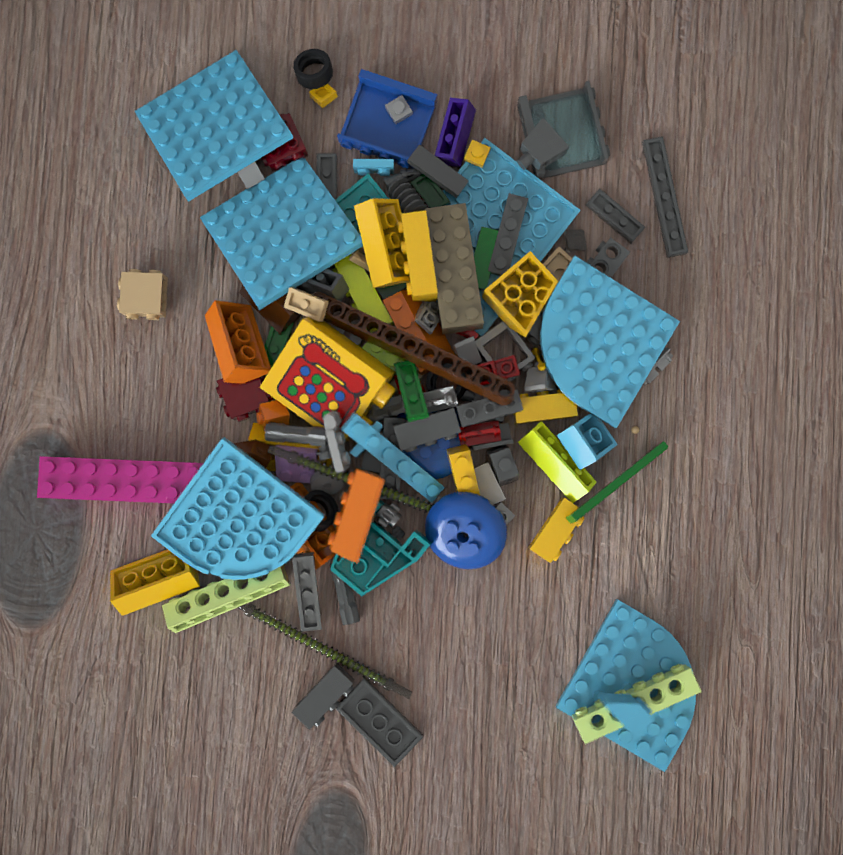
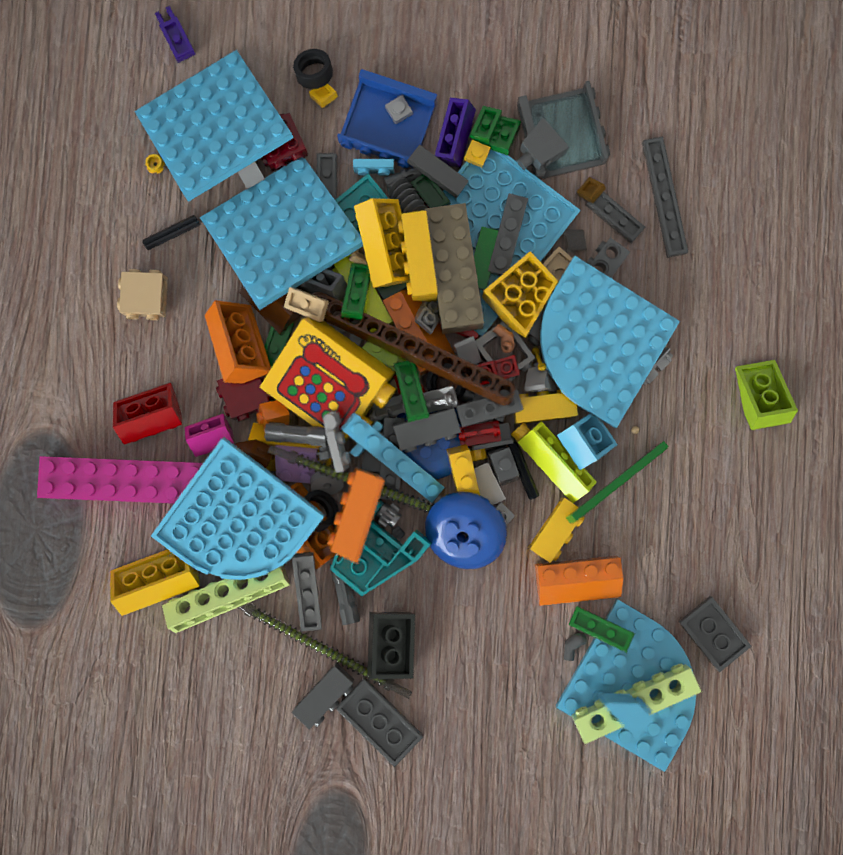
none -> red slope [113,383,182,445]
none -> black axle [142,215,200,250]
none -> yellow plate [145,154,165,174]
none -> dark purple hinge [155,6,196,63]
none -> dark pink brick [185,414,234,457]
none -> green tile [341,263,370,320]
none -> pearl dark grey brick [367,612,415,679]
none -> green slope [470,106,521,155]
none -> yellow axle [470,448,487,462]
none -> nougat arm [493,323,515,353]
none -> black axle [507,441,539,500]
none -> yellow axle [511,422,530,441]
none -> orange slope [535,556,623,606]
none -> dark grey arm [564,633,587,661]
none -> green tile [569,606,635,653]
none -> pearl gold tile [576,177,606,203]
none -> dark grey plate [678,596,752,672]
none -> lime slope [735,360,798,430]

